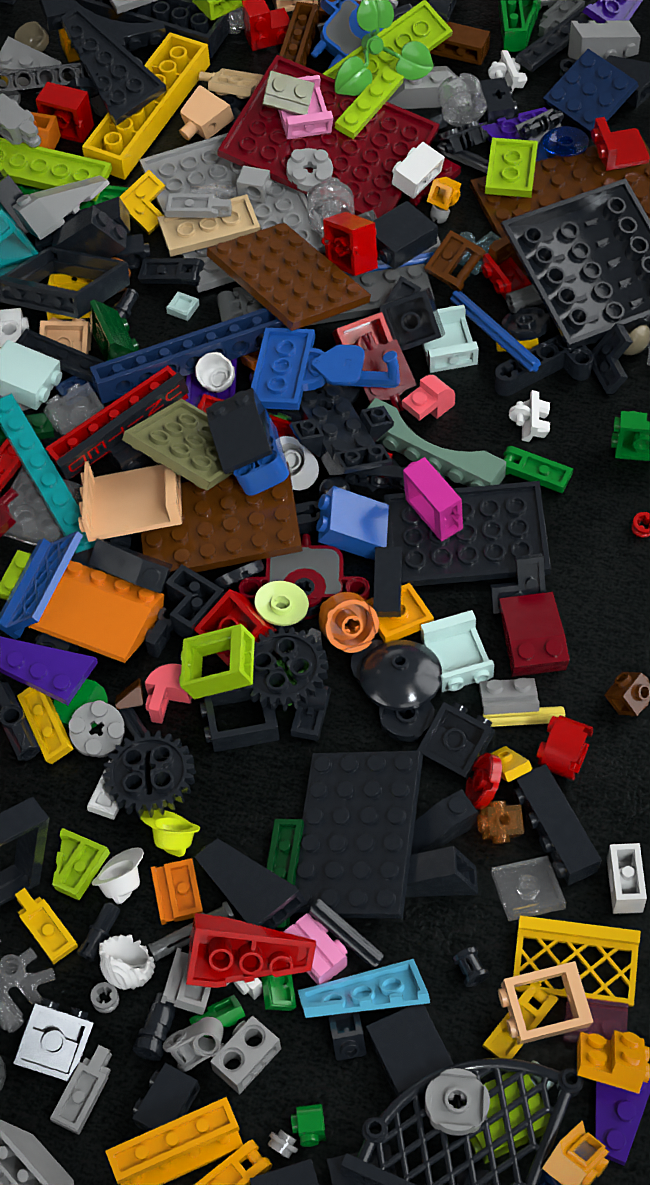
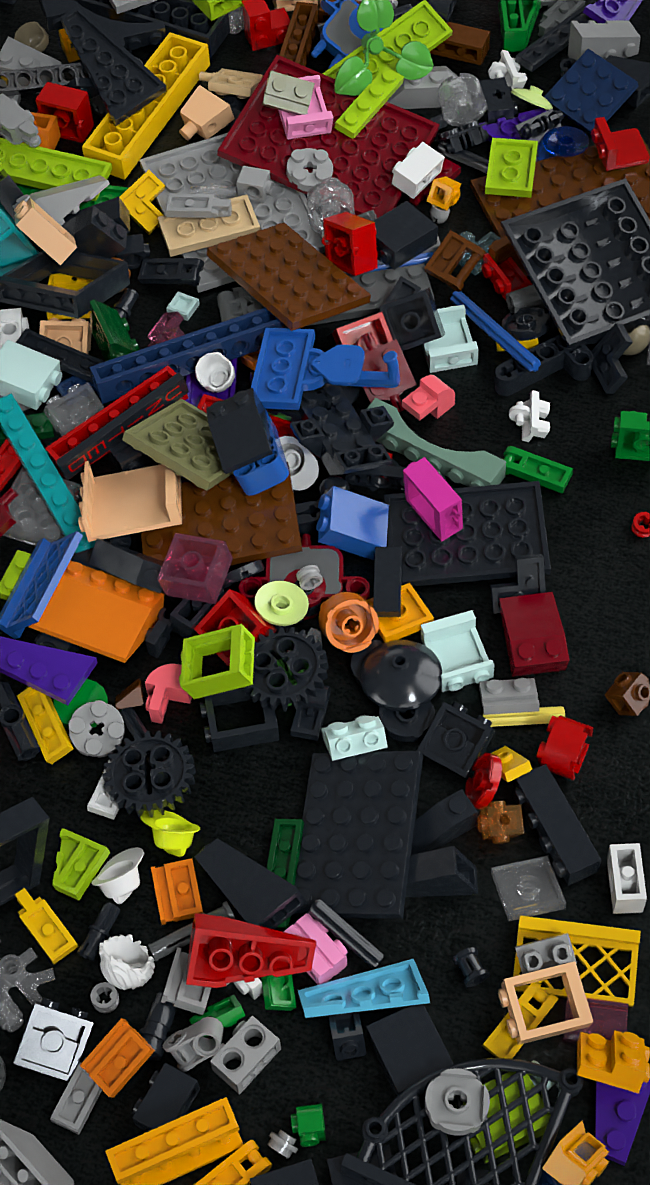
none -> light nougat window [14,198,77,265]
none -> orange plate [80,1018,155,1098]
none -> clear pink plate [147,312,185,347]
none -> clear pink brick [157,533,233,604]
none -> light grey bush [296,565,323,590]
none -> light aqua plate [321,716,388,761]
none -> yellowish green dish [511,85,553,110]
none -> light grey hips [515,933,577,974]

